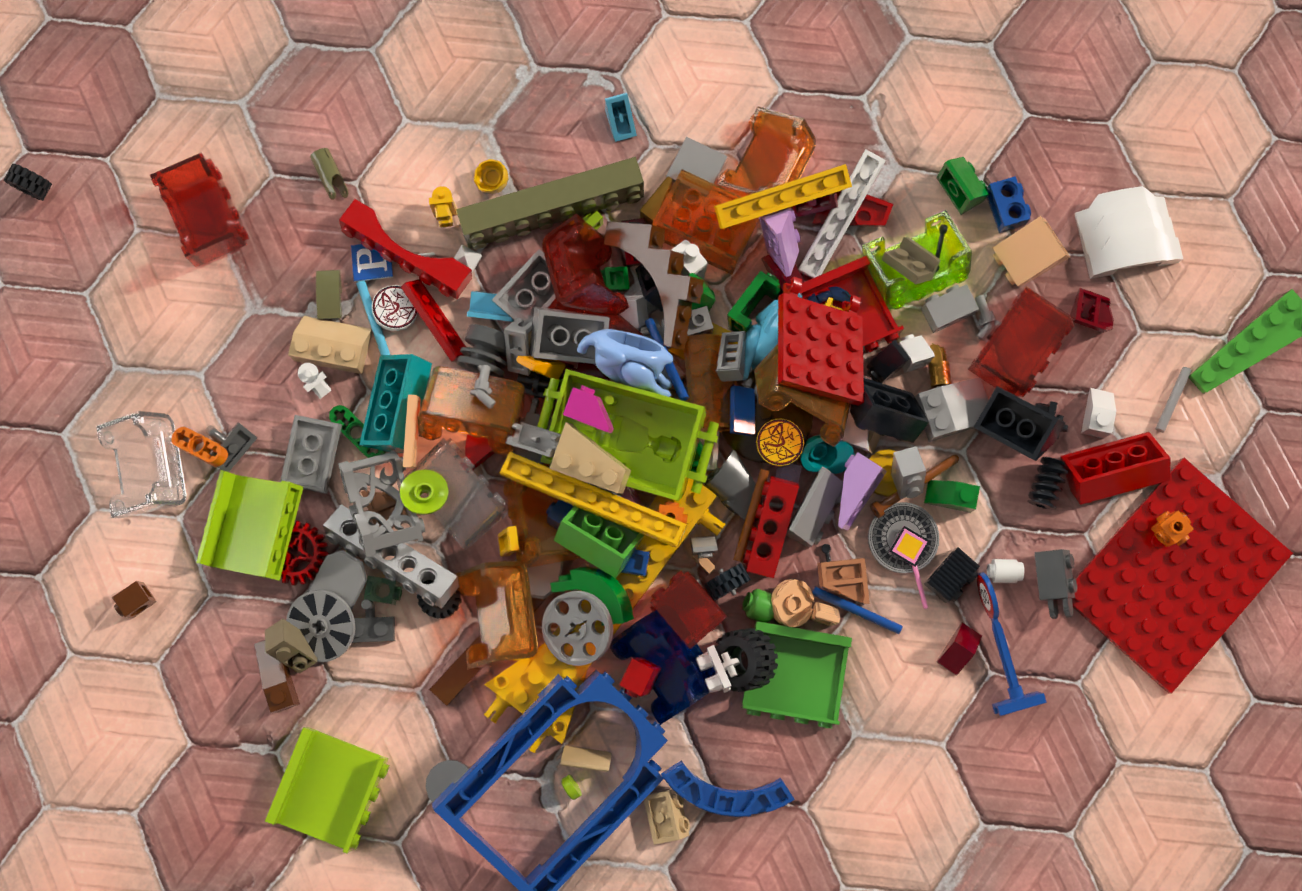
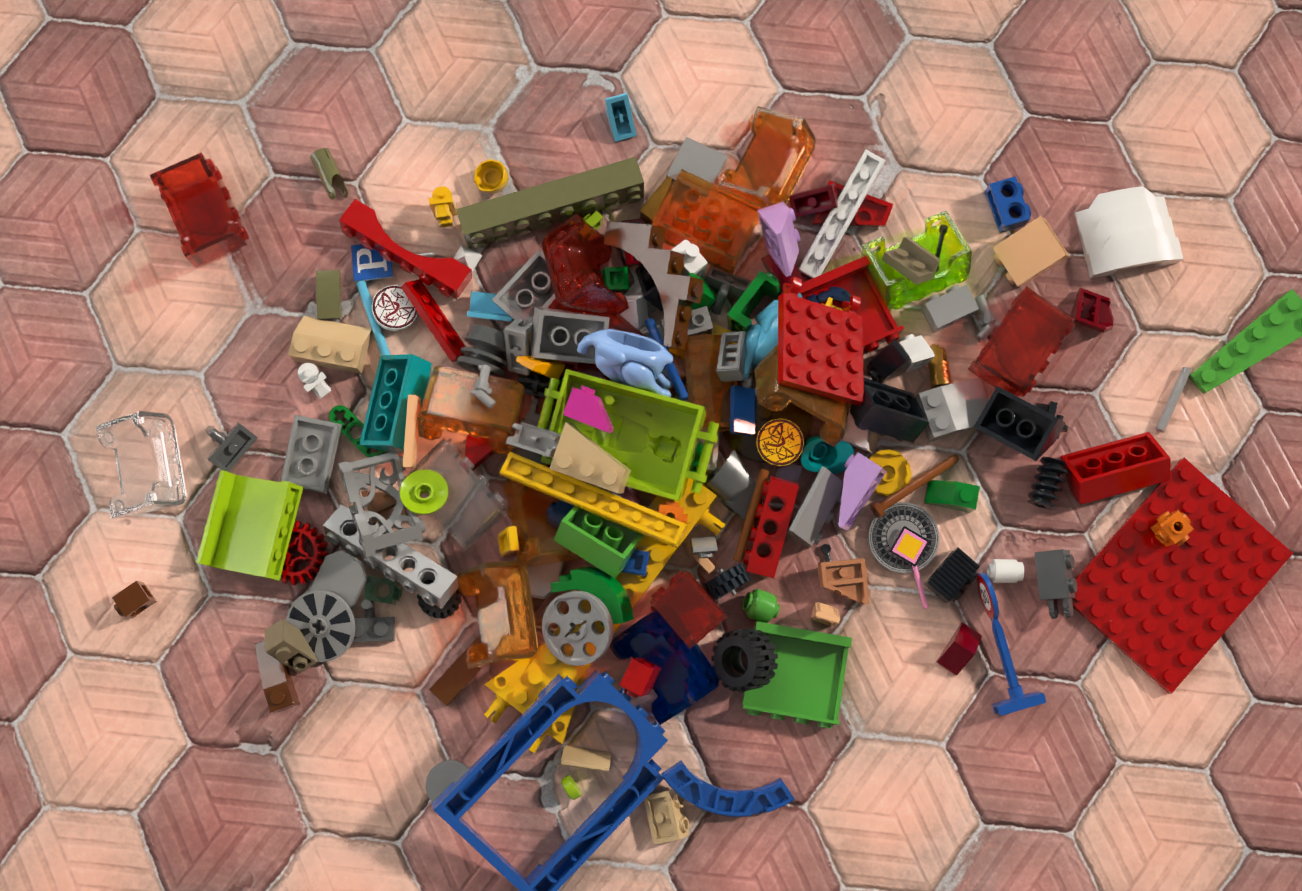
black tyre [4,163,52,201] -> none
orange beam [171,427,228,467] -> none
lime panel [265,727,390,854] -> none
white hips [696,645,740,693] -> none
yellow plate [714,164,852,229] -> none
light nougat tile [771,579,814,627] -> none
blue bar [812,586,903,634] -> none
light grey brick [891,446,926,499] -> none
green slope [936,157,989,215] -> none
white slope [1081,388,1116,438] -> none
none -> dark grey plate [704,265,752,315]

